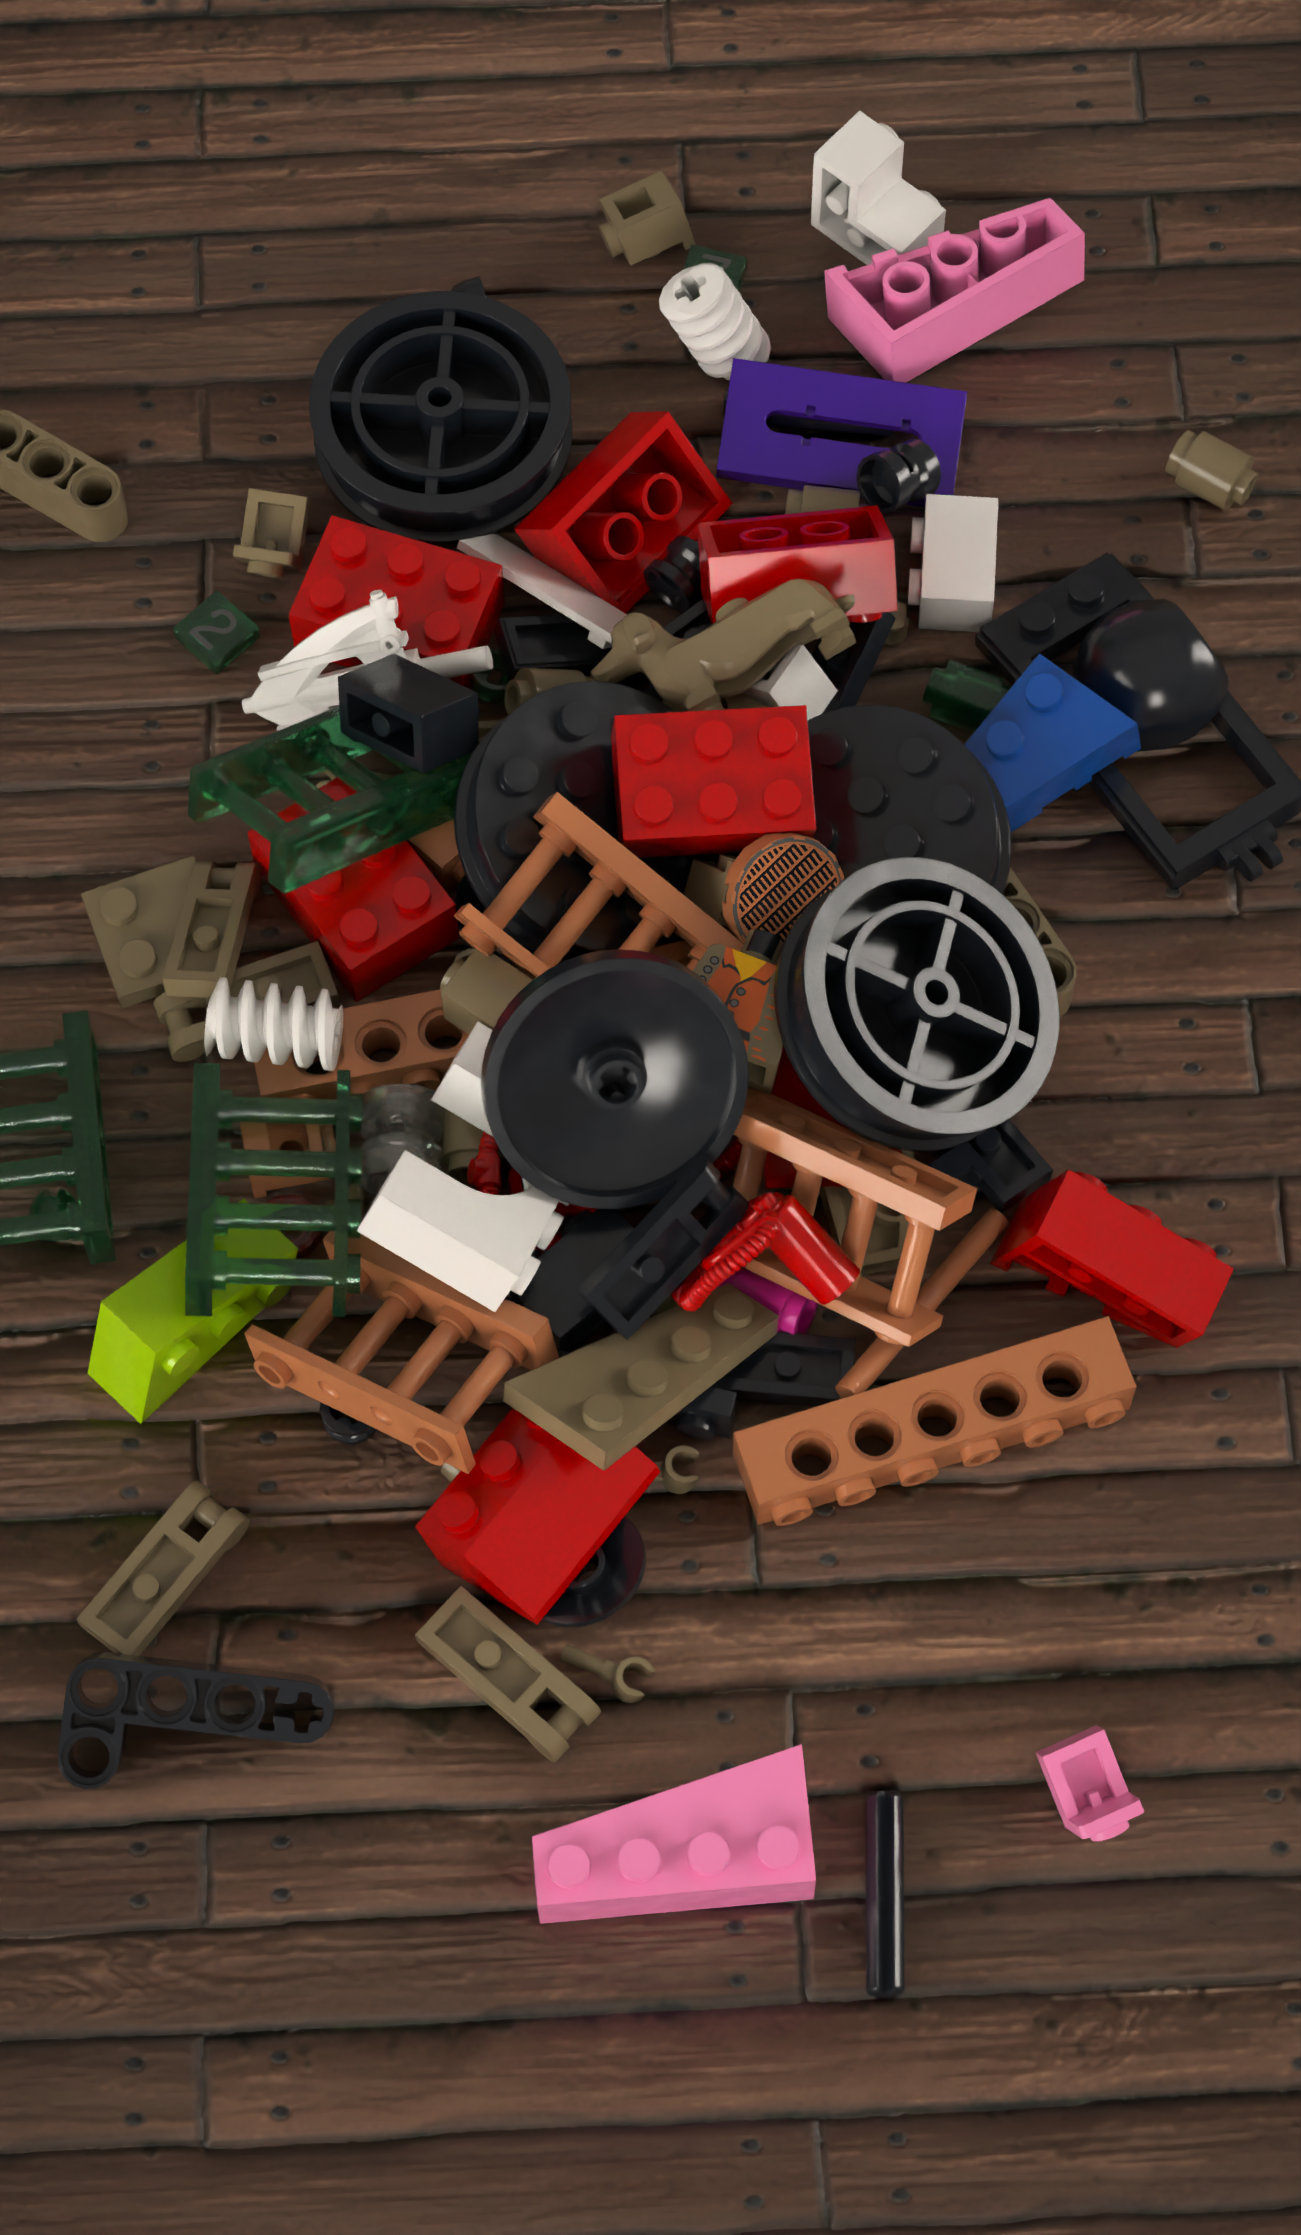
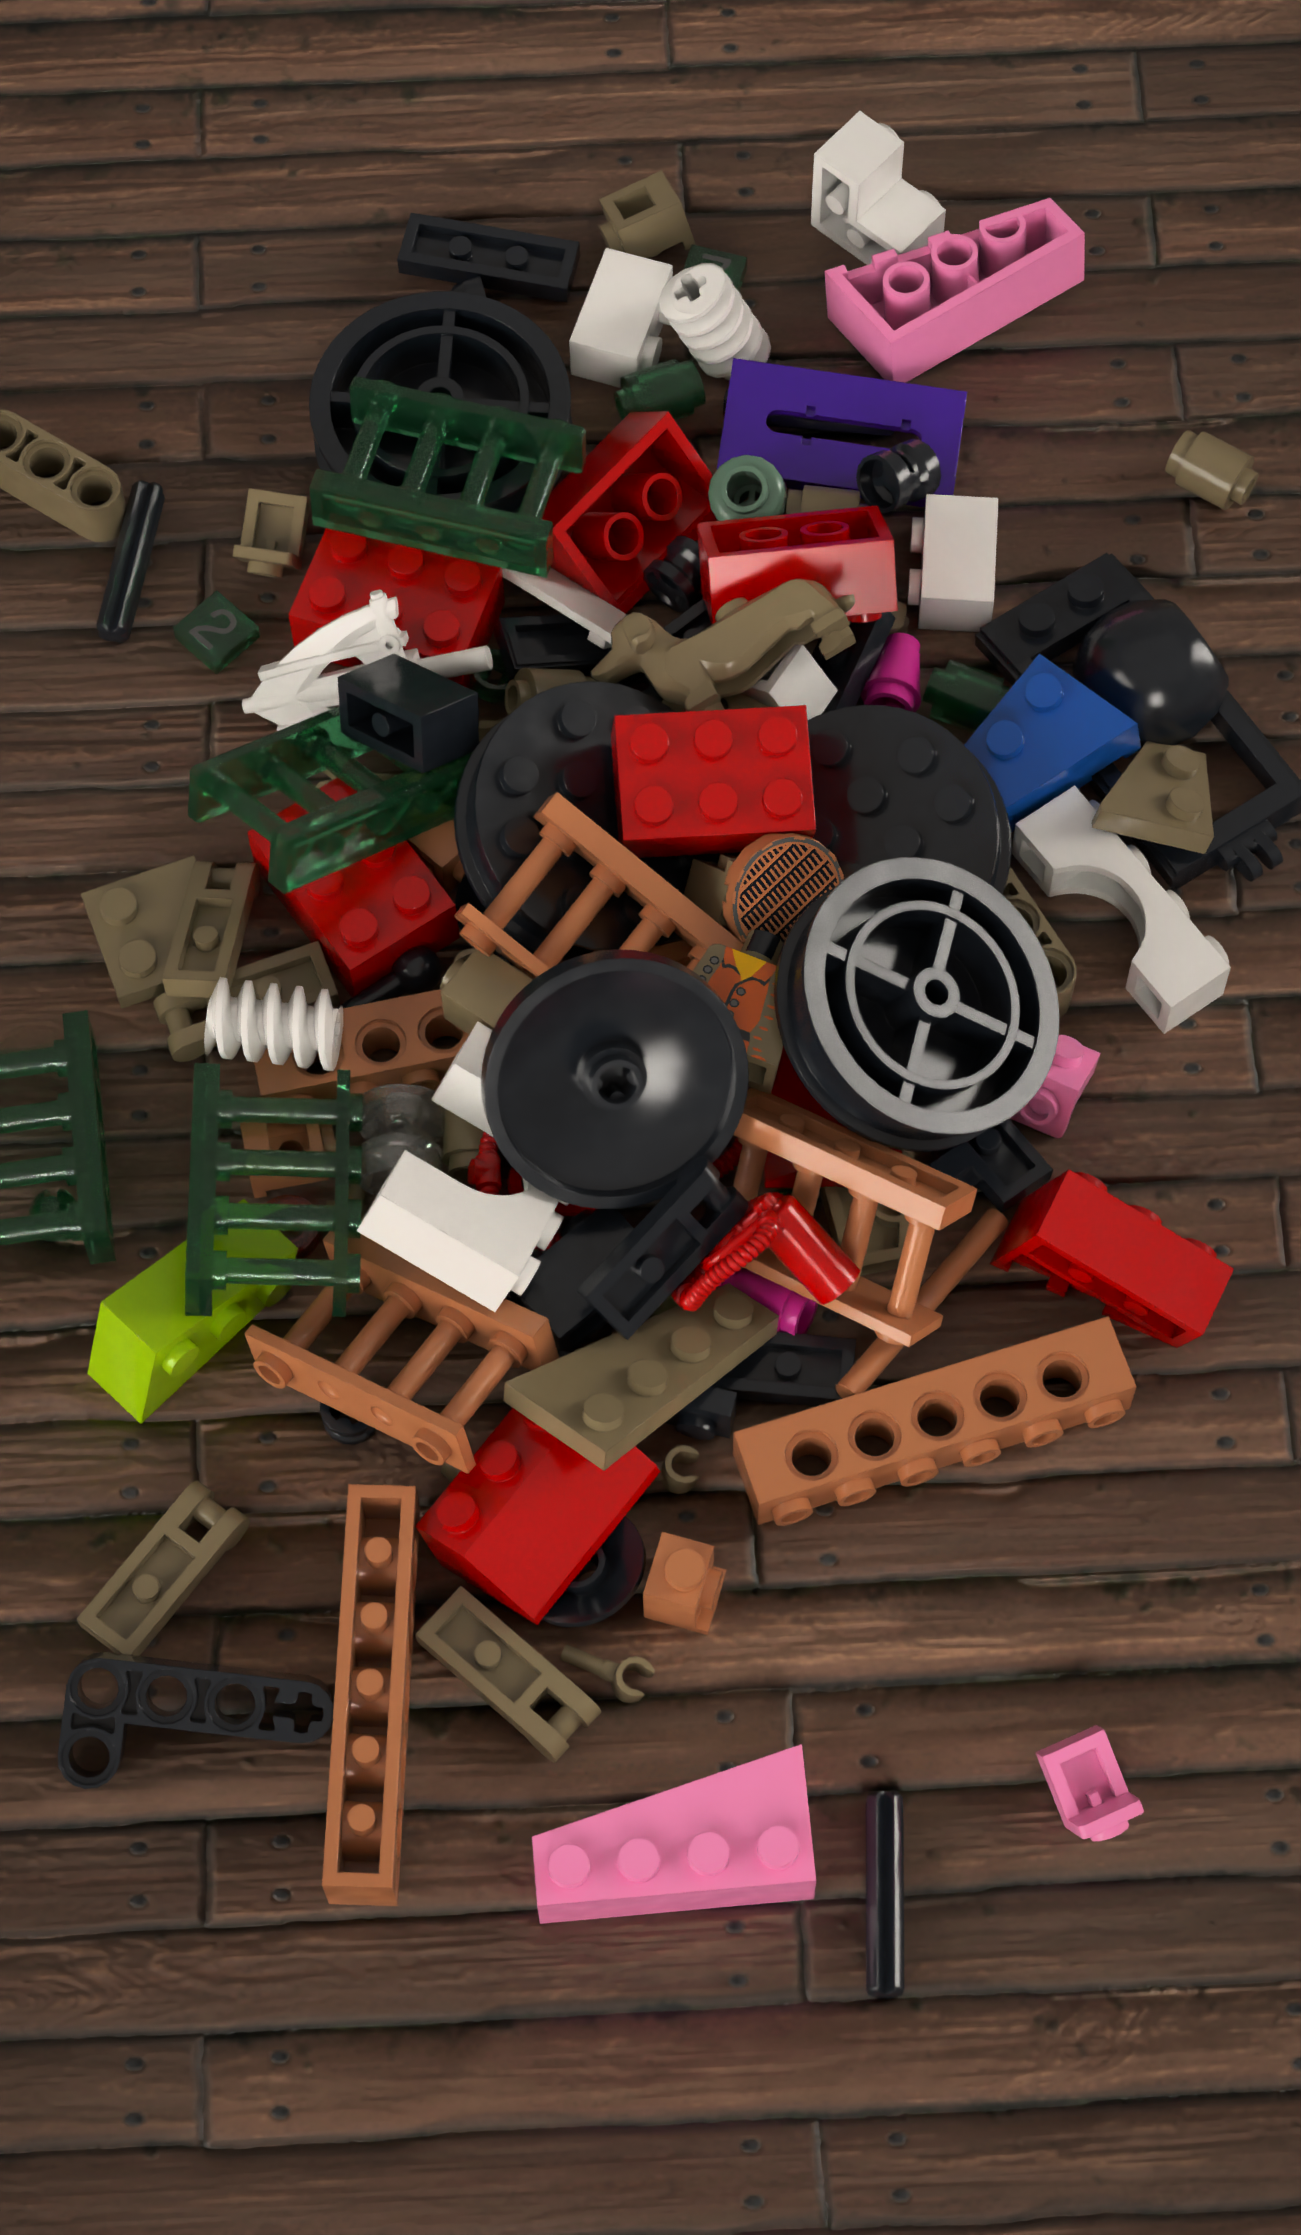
none -> black axle [96,480,165,643]
none -> clear green fence [309,377,586,578]
none -> nougat brick [322,1484,421,1906]
none -> black bar [336,946,442,1009]
none -> black plate [397,213,580,303]
none -> white brick [569,248,673,392]
none -> clear green brick [614,358,706,421]
none -> nougat brick [643,1532,726,1635]
none -> sand green head [708,455,788,521]
none -> dark pink cone [861,633,921,712]
none -> bright pink bracket [1010,1035,1101,1138]
none -> white arch [1011,785,1231,1034]
none -> dark tan wing [1092,741,1214,854]

